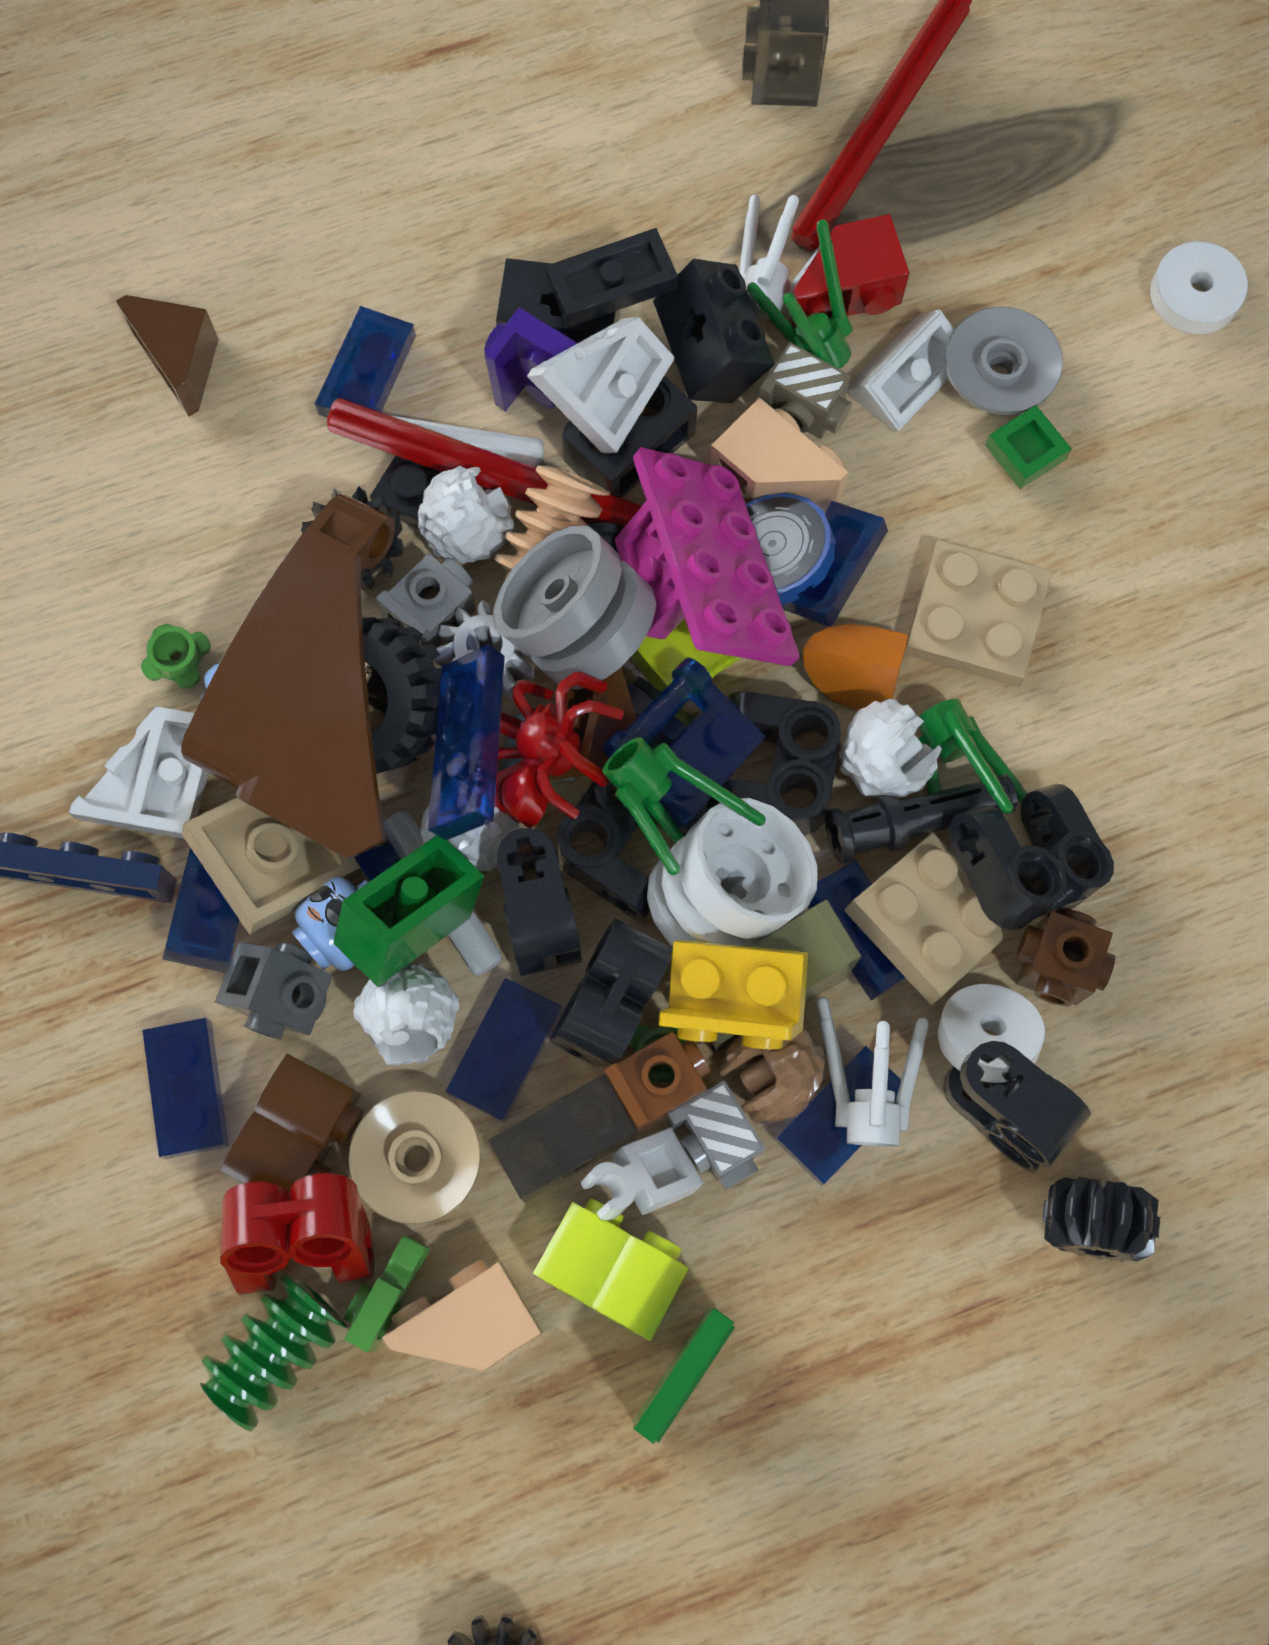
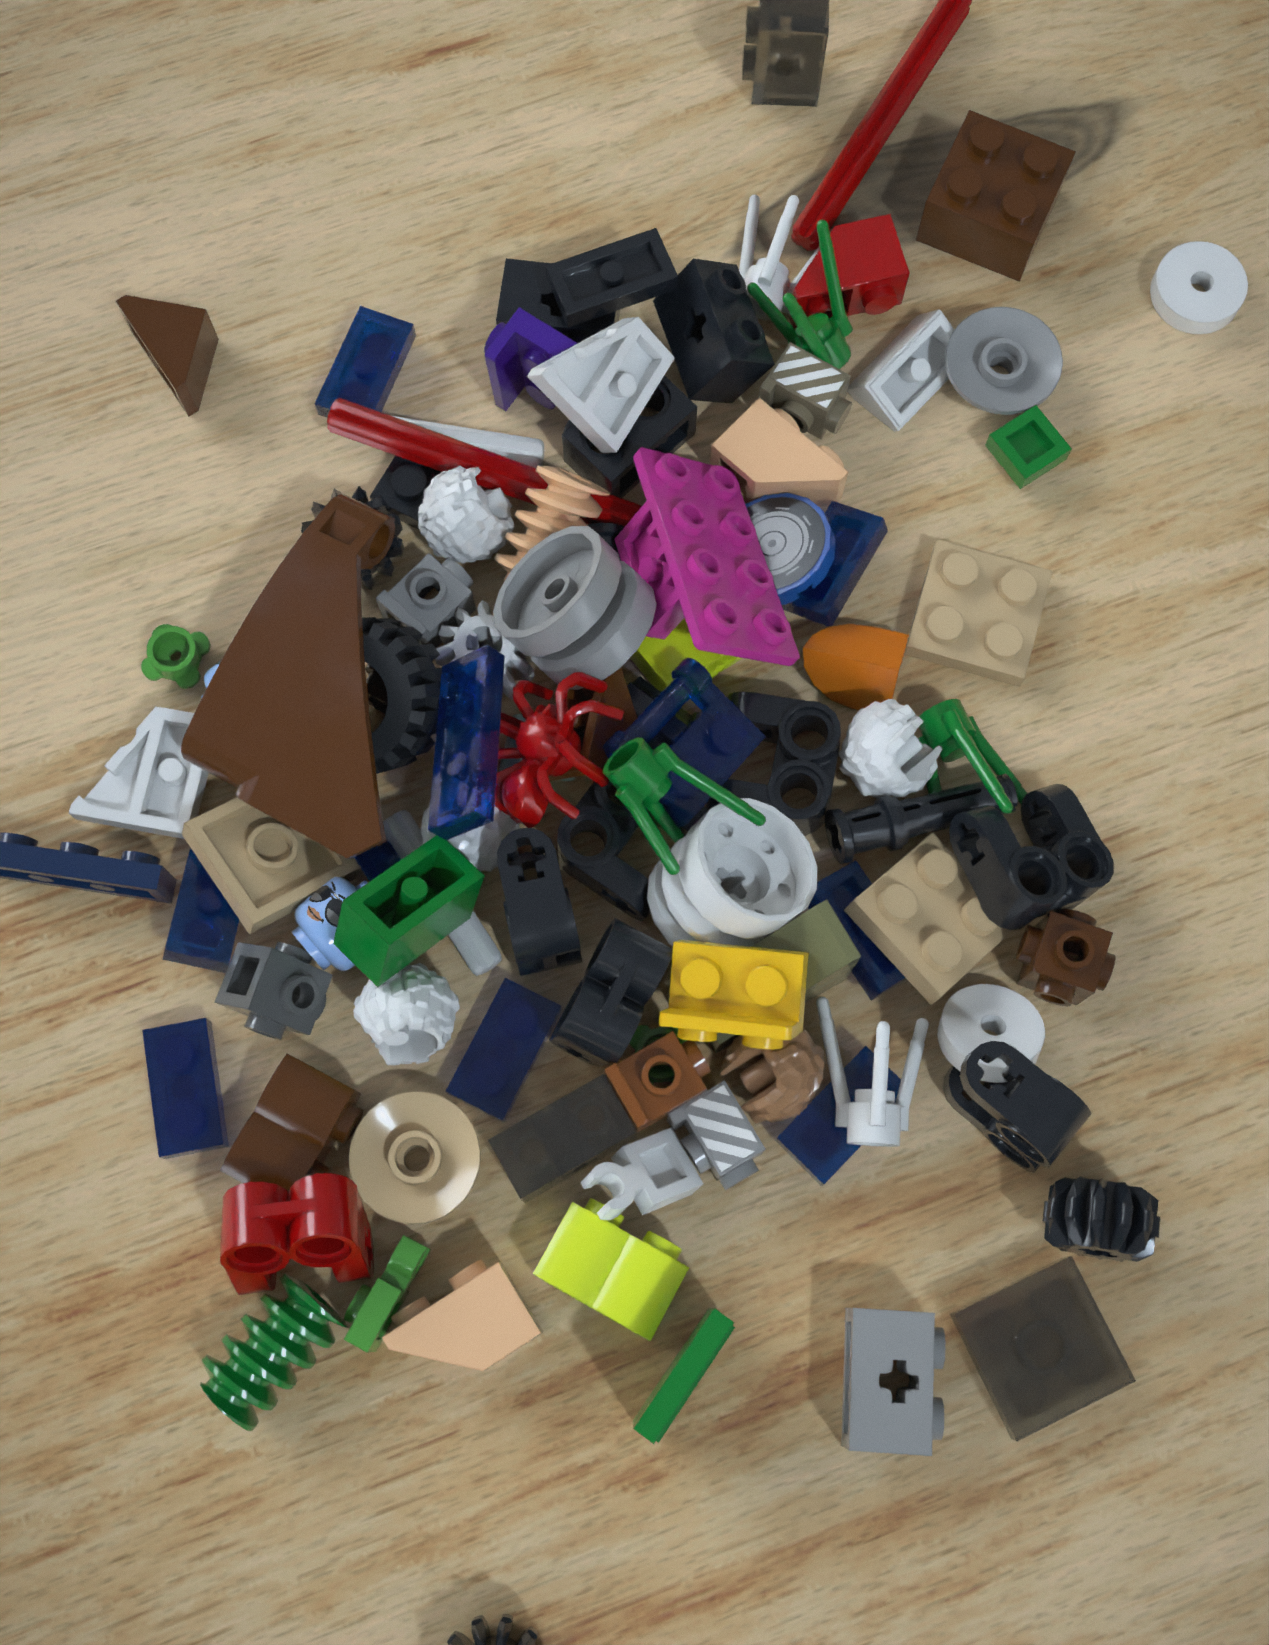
none -> light grey brick [841,1308,945,1456]
none -> reddish brown brick [916,110,1076,282]
none -> clear smoke plate [950,1256,1136,1442]

